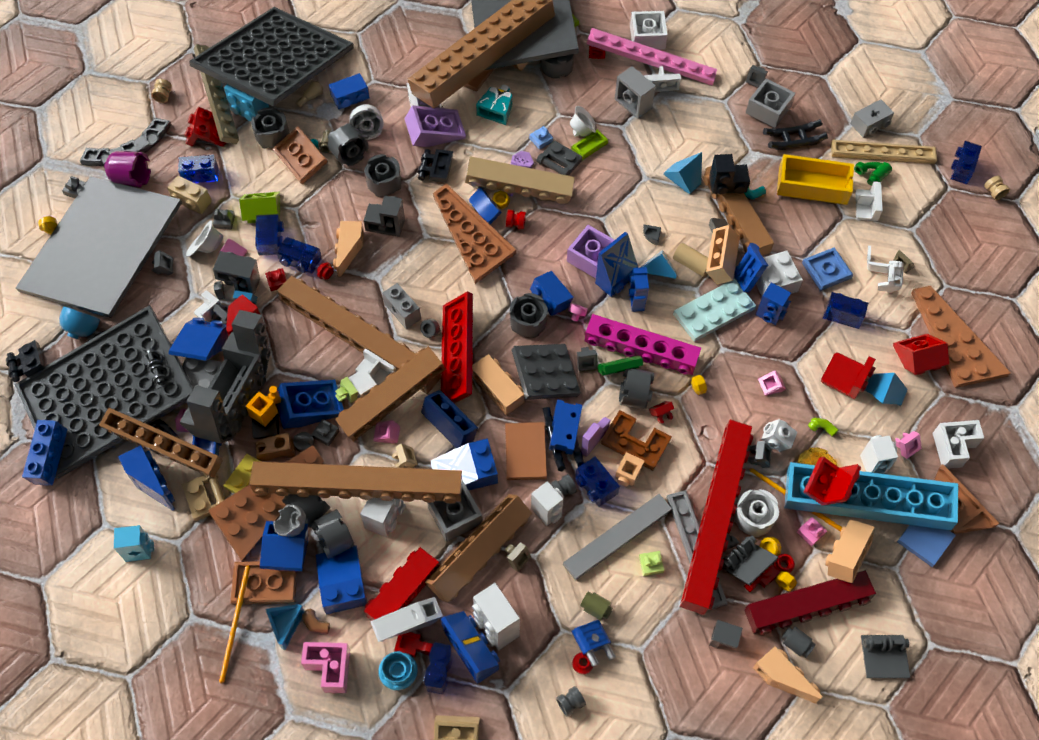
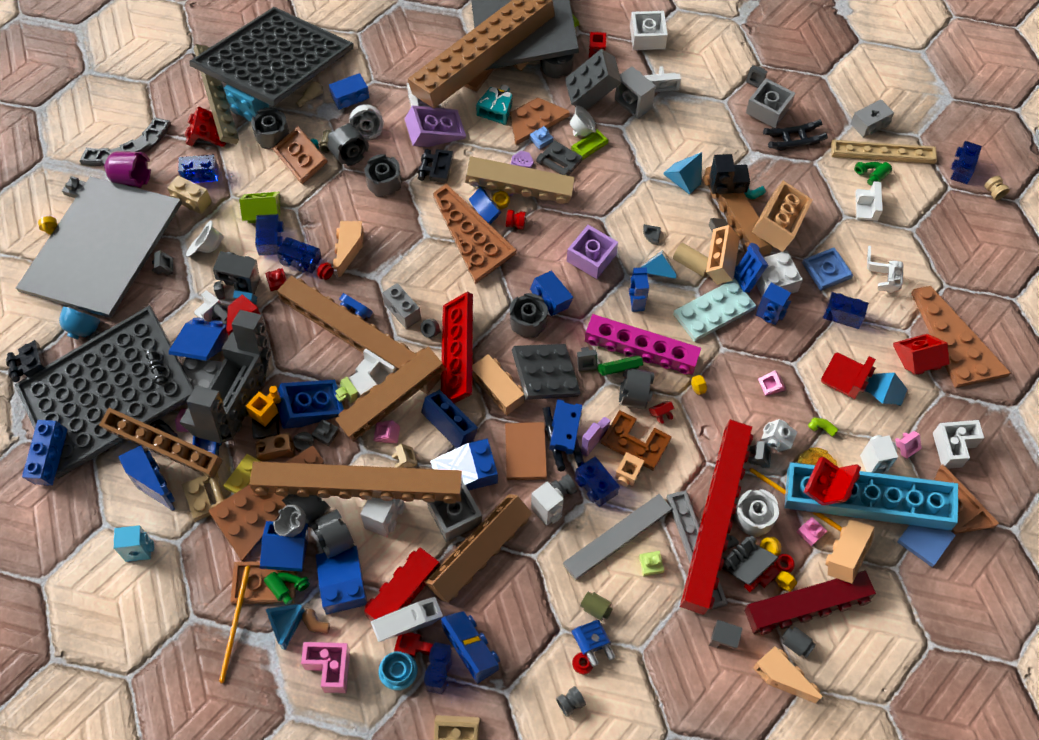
tan wheel [151,79,172,103] -> none
dark grey tile [213,209,235,229] -> none
bright pink slope [221,239,247,257] -> none
dark grey brick [363,196,405,237] -> none
white brick [472,583,520,650] -> none
dark tan tile [505,542,531,572] -> none
bright pink tile [568,303,588,322] -> none
bright pink plate [587,28,717,86] -> none
blue slope [595,232,638,297] -> none
yellow piece [777,154,854,205] -> none
dark grey hinge [861,635,910,678] -> none
dark tan slope [893,250,915,273] -> none
none -> green plant [264,572,310,605]
none -> blue plate [339,293,373,319]
none -> nougat wing [510,97,570,145]
none -> dark grey brick [565,49,622,110]
none -> light nougat brick [752,181,813,252]

